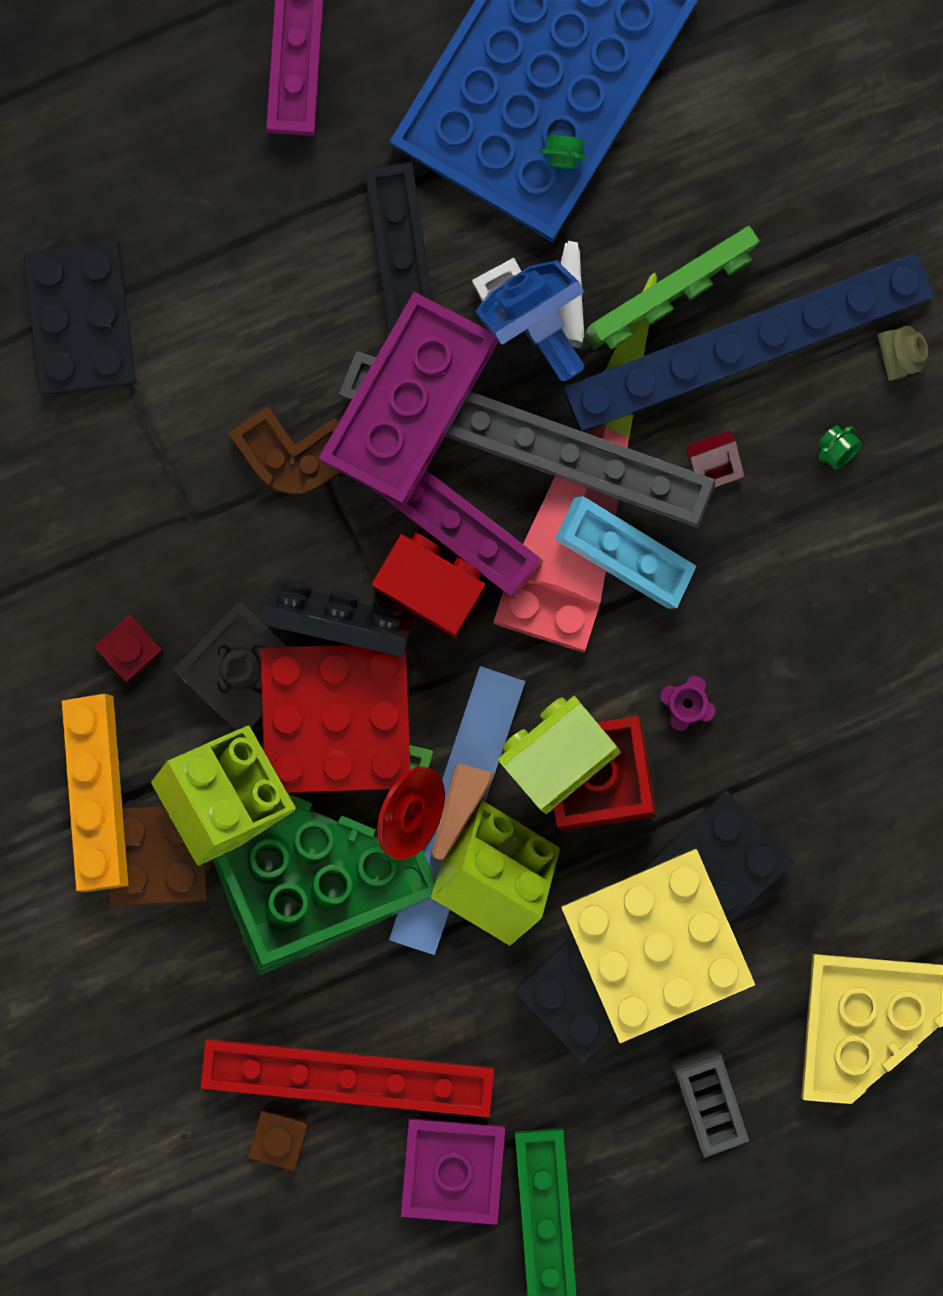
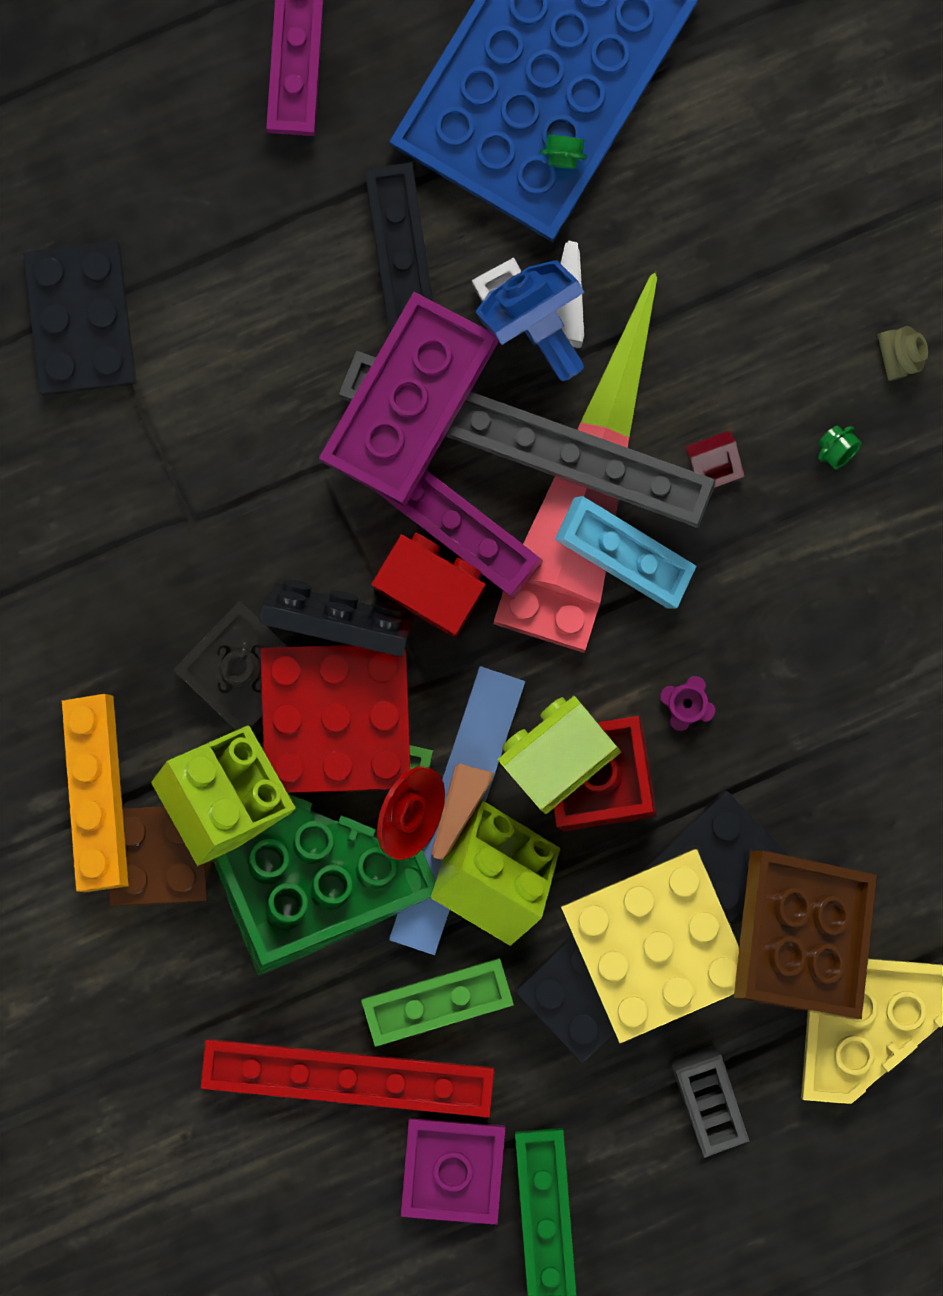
dark red plate [94,615,163,683] -> none
reddish brown plate [229,406,341,494] -> none
reddish brown plate [248,1109,309,1171] -> none
dark blue plate [562,252,934,432] -> none
bright green plate [584,226,760,351] -> none
none -> bright green plate [361,958,514,1047]
none -> reddish brown plate [734,850,877,1019]

